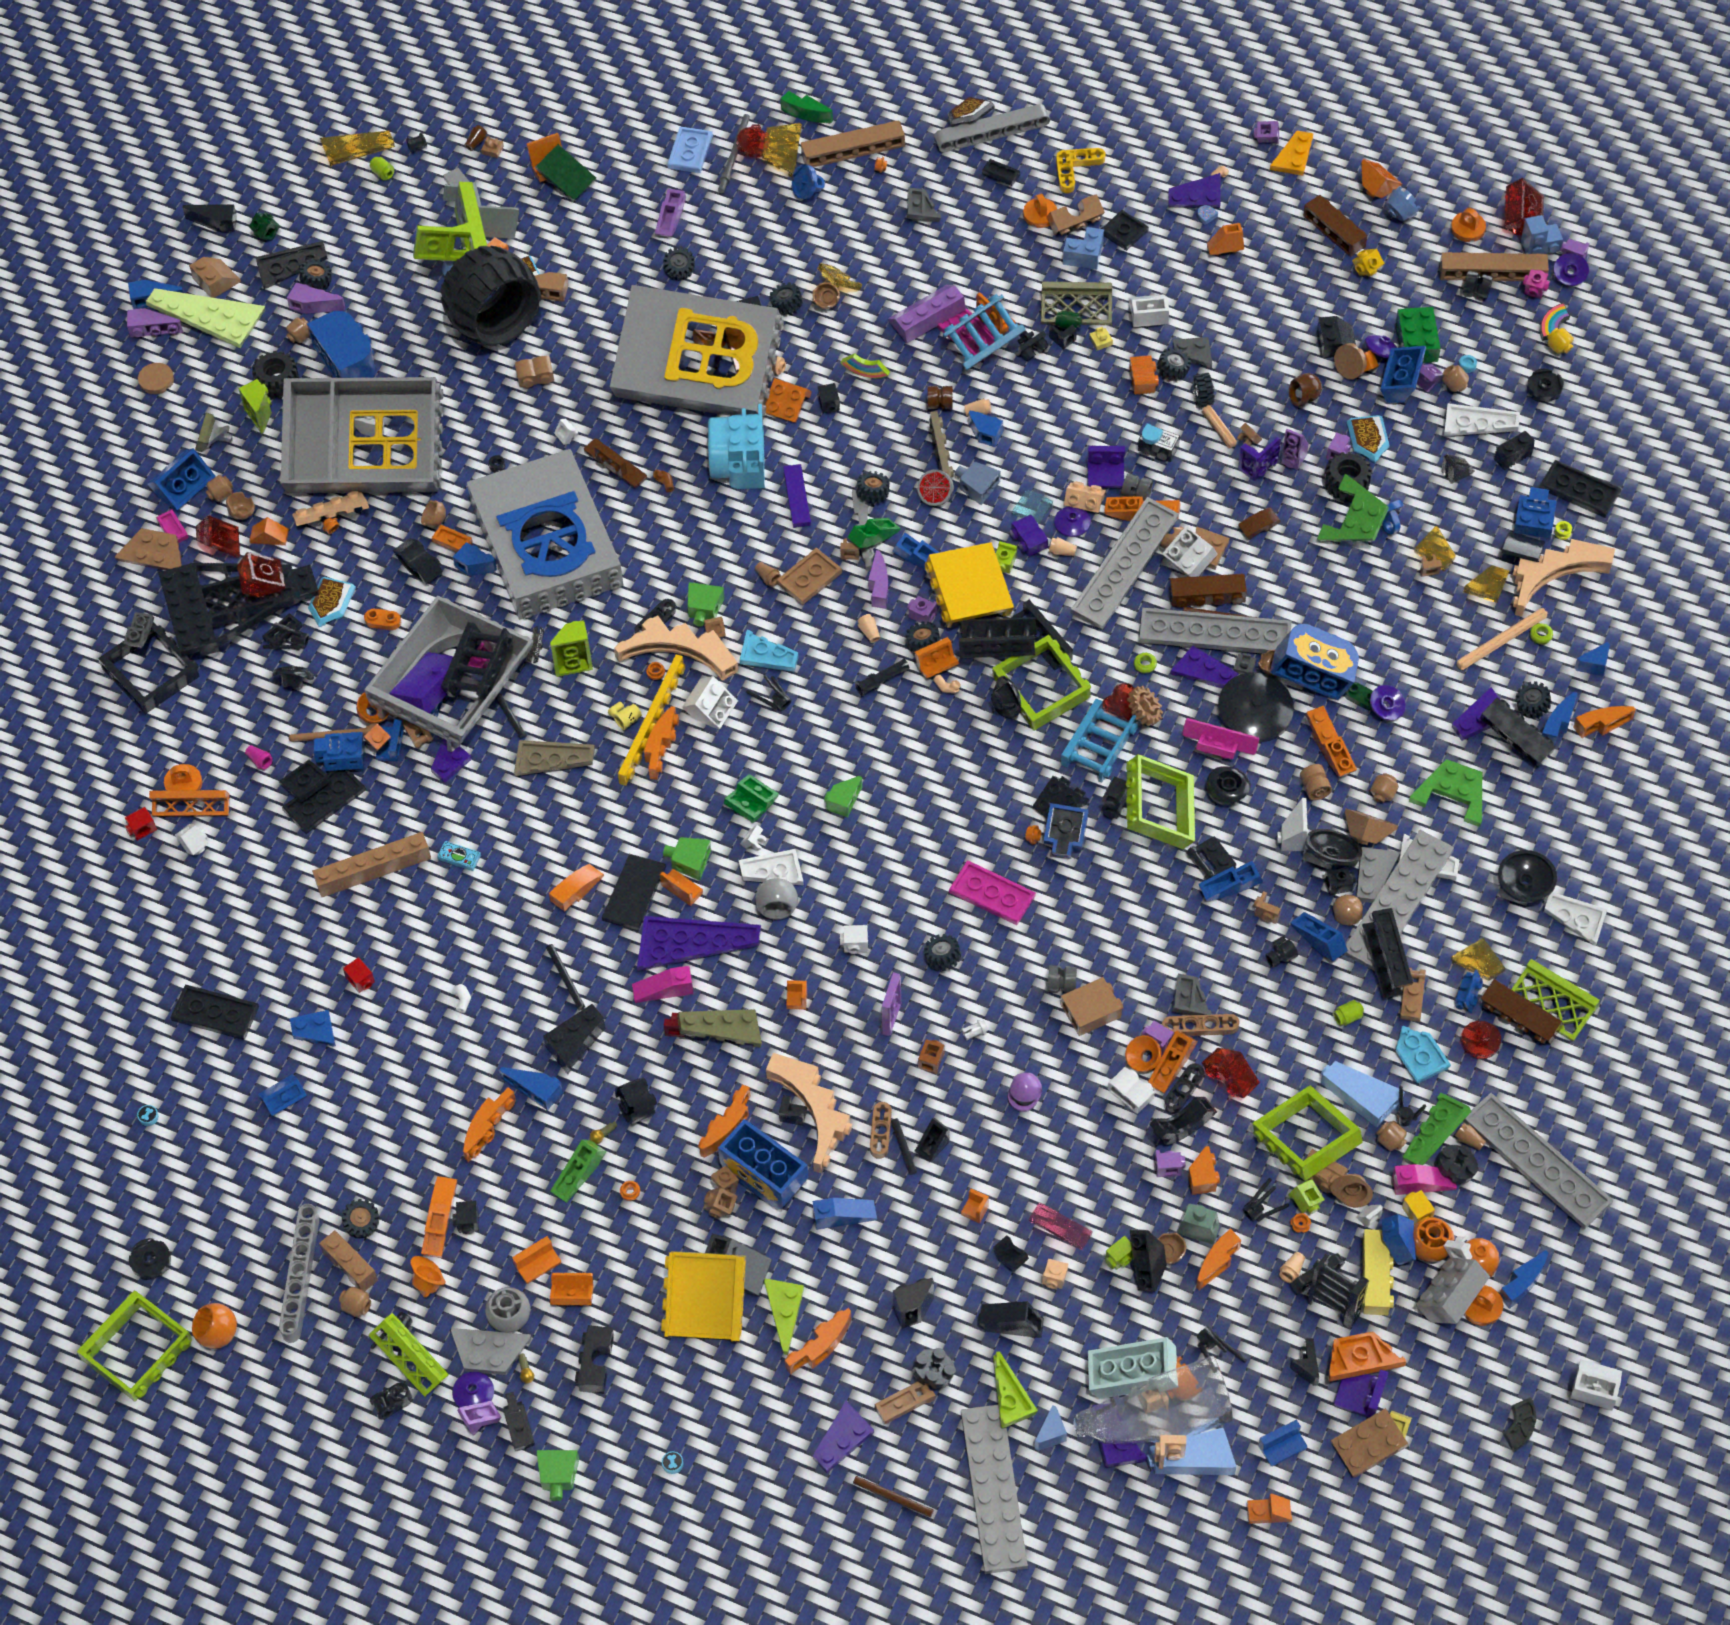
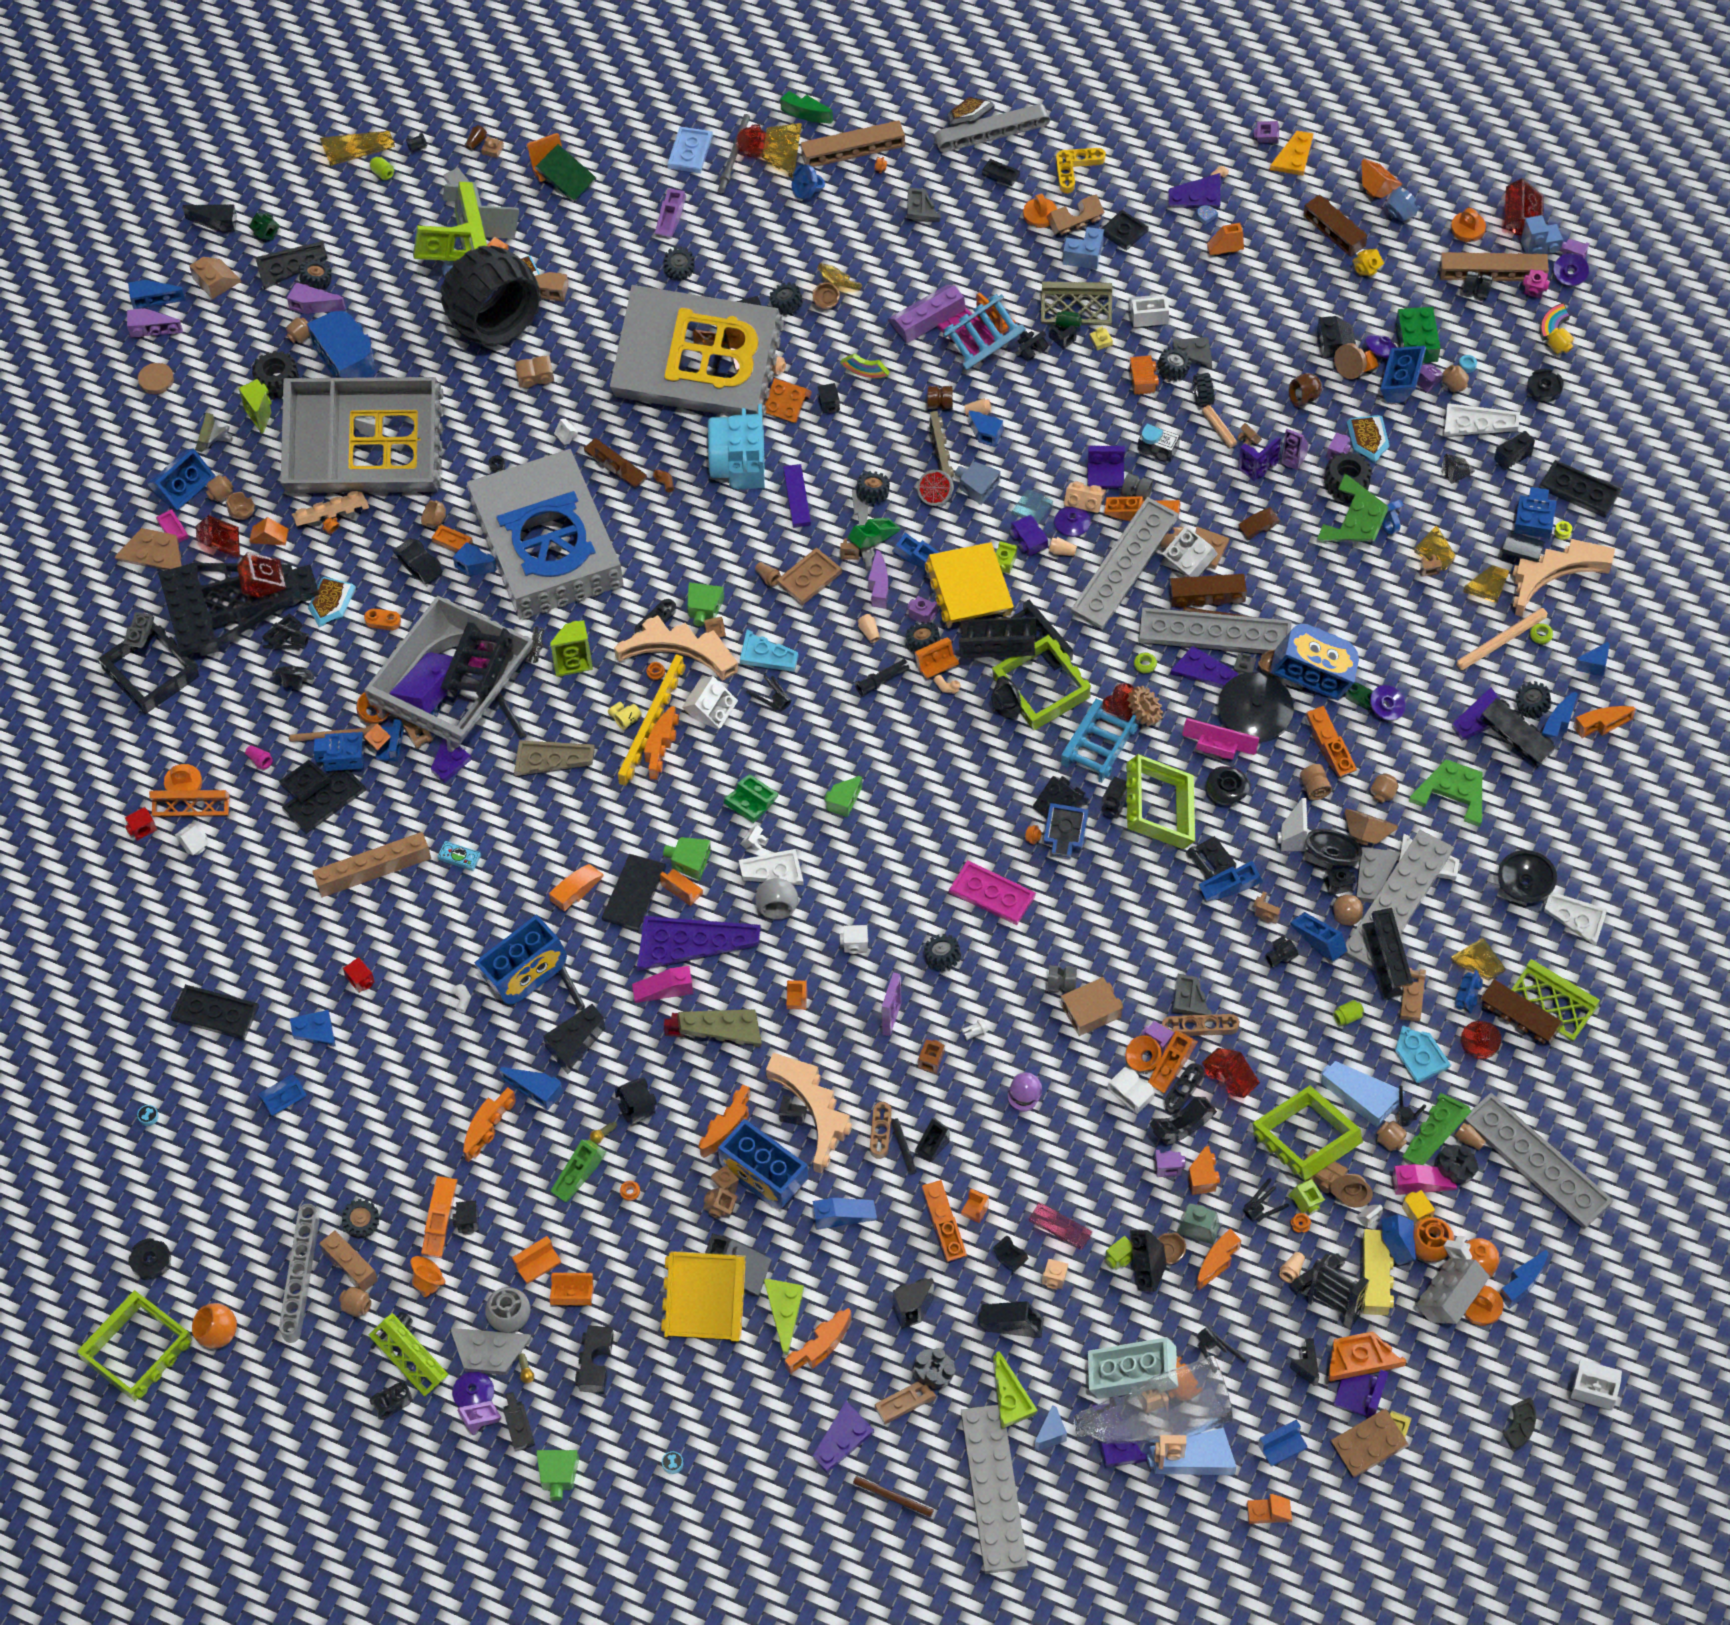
yellowish green wing [146,289,265,348] -> none
none -> blue brick [474,914,567,1004]
none -> orange slope [922,1180,967,1262]

